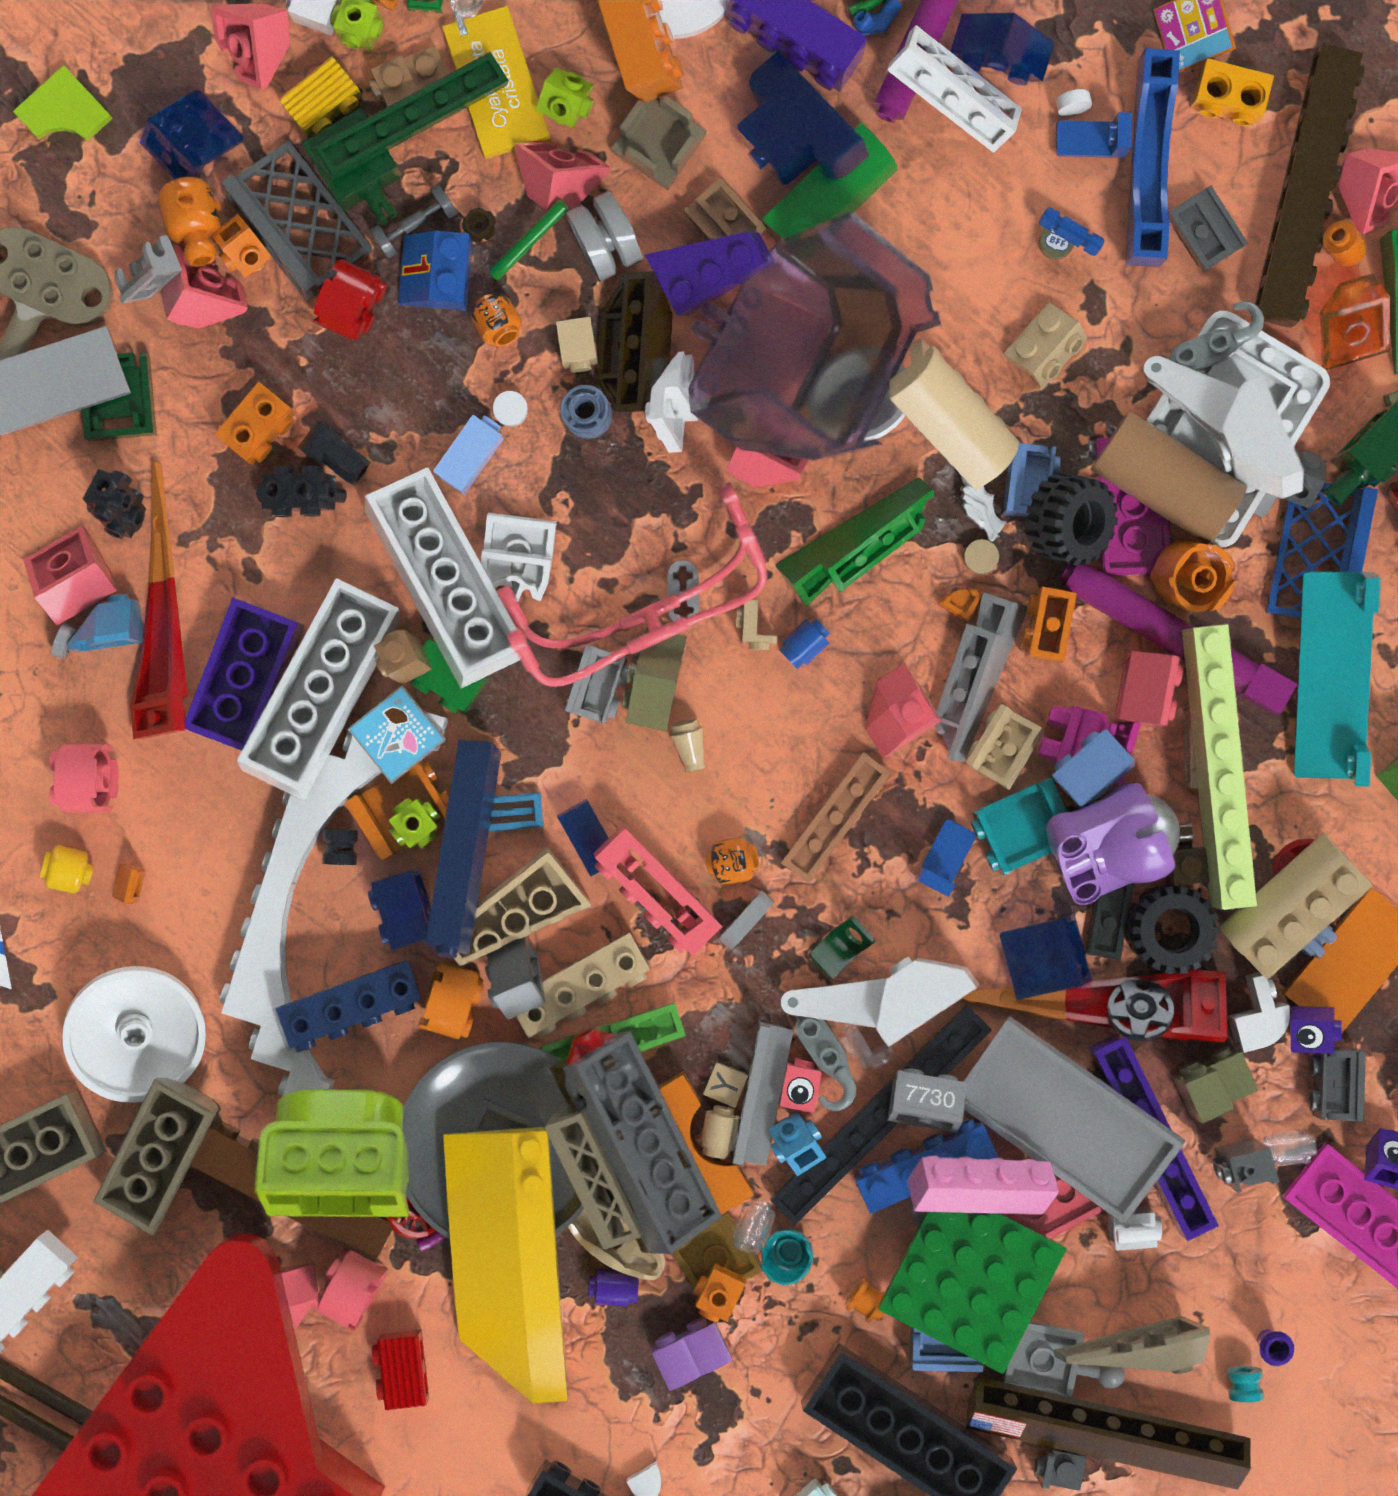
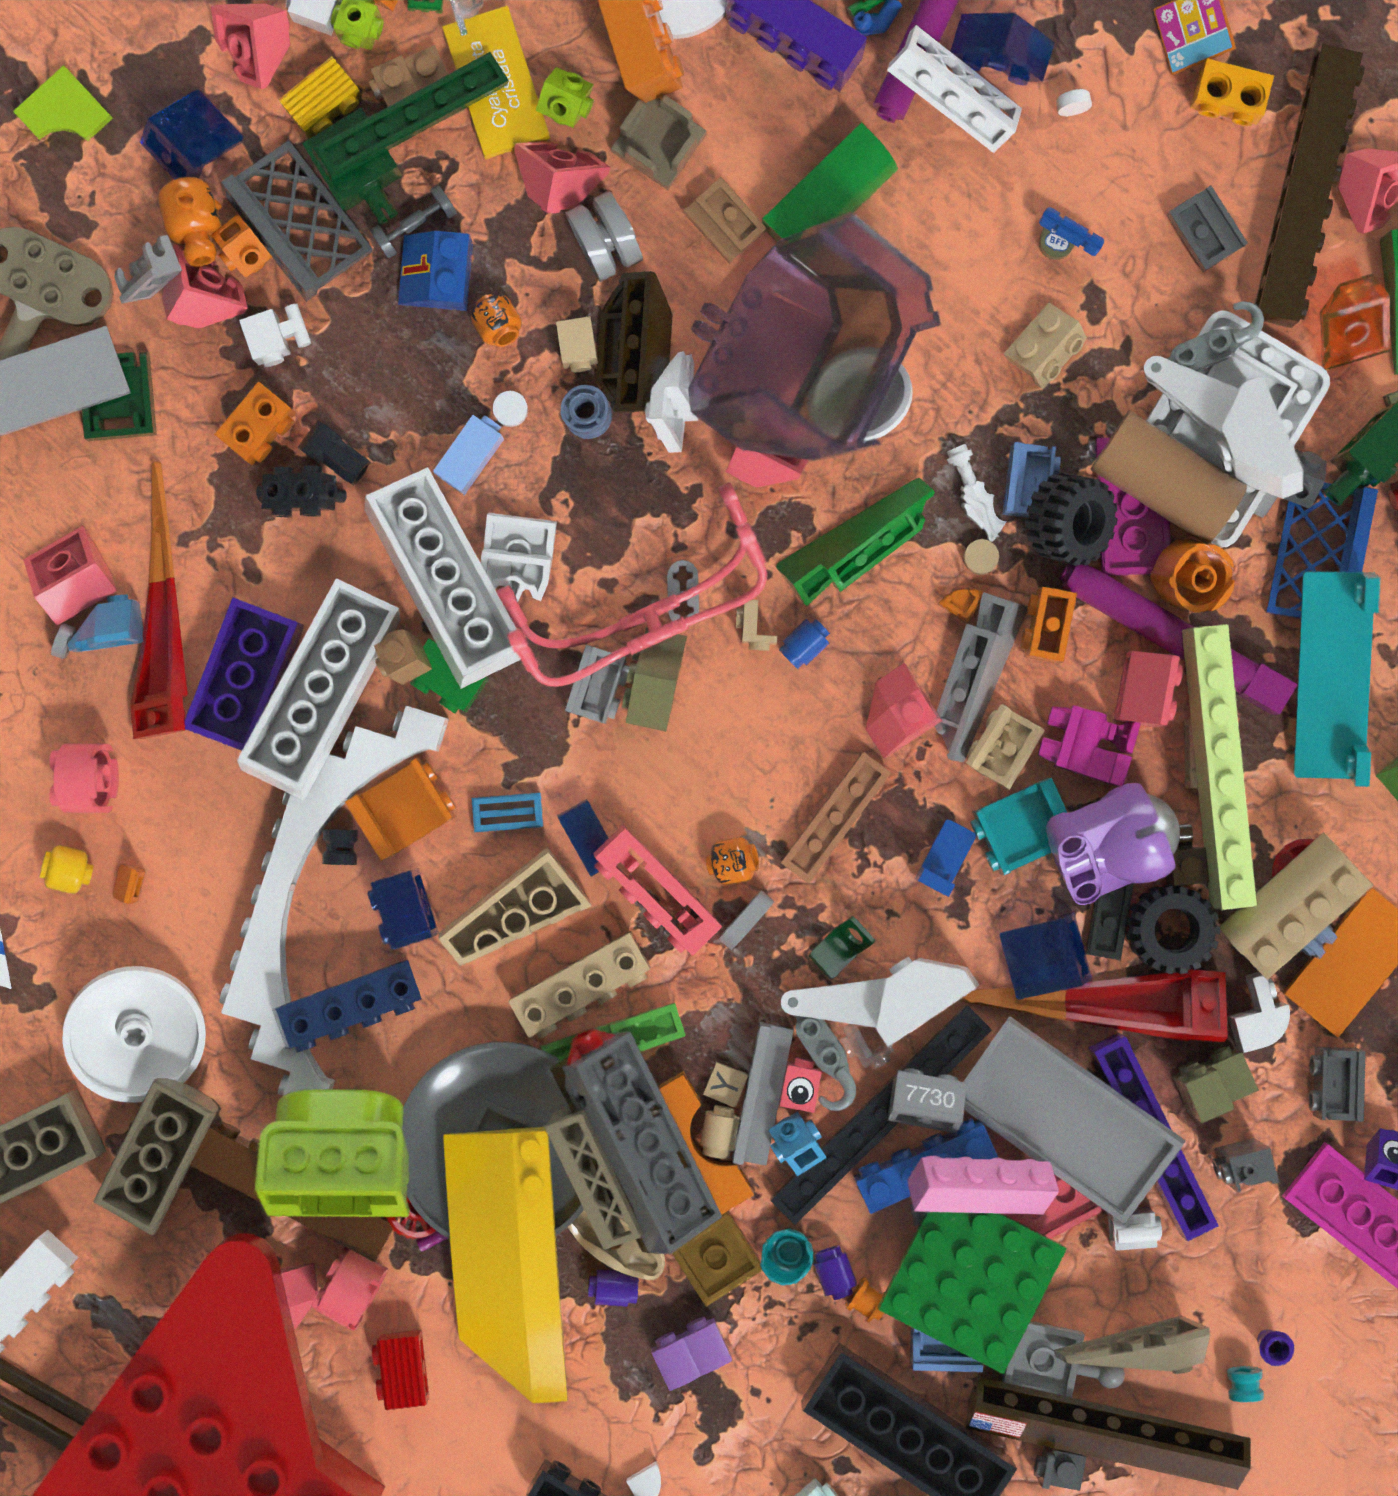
black brick [83,469,146,539] -> none
red brick [313,259,387,341] -> none
medium azure tile [348,685,447,784] -> none
lime brick [389,798,442,849] -> none
orange brick [418,961,484,1040] -> none
dark blue brick [425,740,501,958] -> none
dark brown plate [462,208,496,242] -> none
dark grey brick [485,937,546,1020] -> none
green bar [489,199,569,281] -> none
dark purple wedge [644,231,775,316] -> none
tan cone [669,719,706,772] -> none
orange brick [692,1262,746,1322] -> none
clear brick [733,1199,776,1254] -> none
clear blue brick [737,51,869,185] -> none
tan brick [889,338,1019,490] -> none
medium blue hinge [1052,729,1135,809] -> none
blue bracket [1056,112,1132,158] -> none
wheel [1107,979,1174,1041] -> none
blue arch [1125,48,1180,267] -> none
clear brick [1263,1128,1317,1167] -> none
dark purple brick [1290,1006,1342,1054] -> none
orange brick [1323,221,1366,266] -> none
none -> white brick [239,304,311,367]
none -> dark purple brick [814,1245,857,1300]

